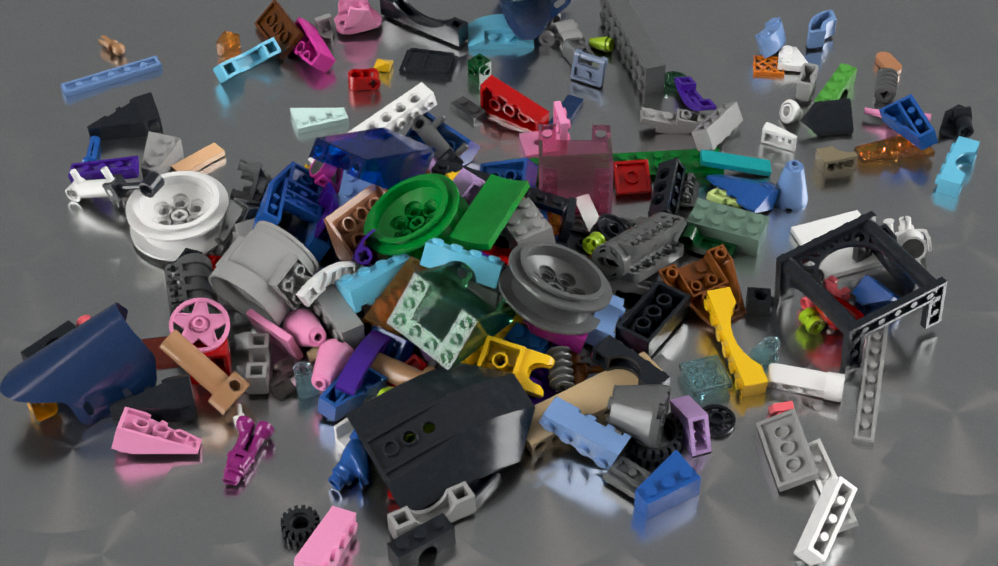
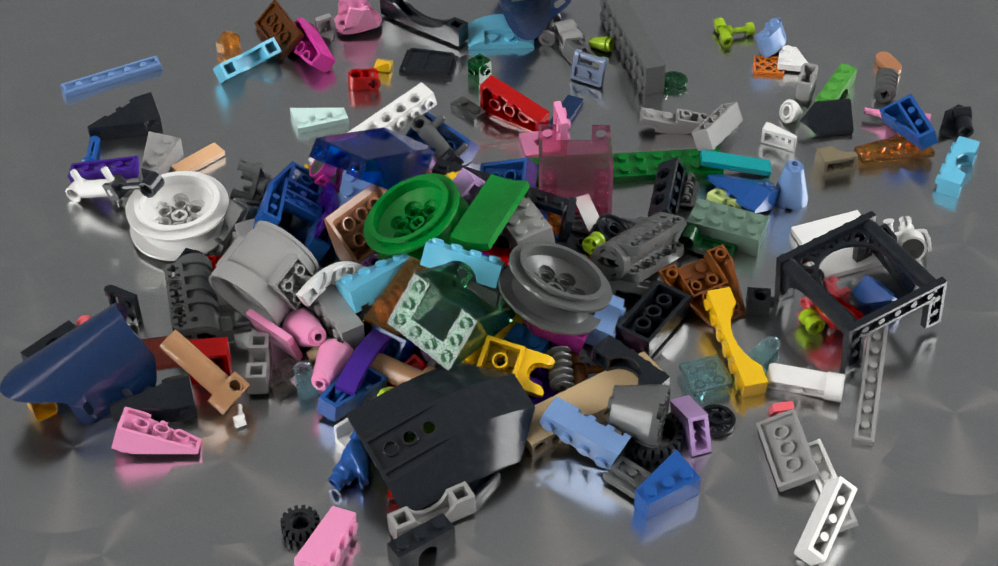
medium nougat pin [98,35,125,56] -> none
bright pink wheel [169,298,230,353] -> none
magenta piece [222,415,275,486] -> none
dark purple panel [351,229,376,266] -> none
red tile [612,159,652,197] -> none
dark purple slope [674,76,717,111] -> none
medium blue brick [806,9,837,48] -> none
none -> black plate [104,285,143,327]
none -> lime bar [713,18,755,47]

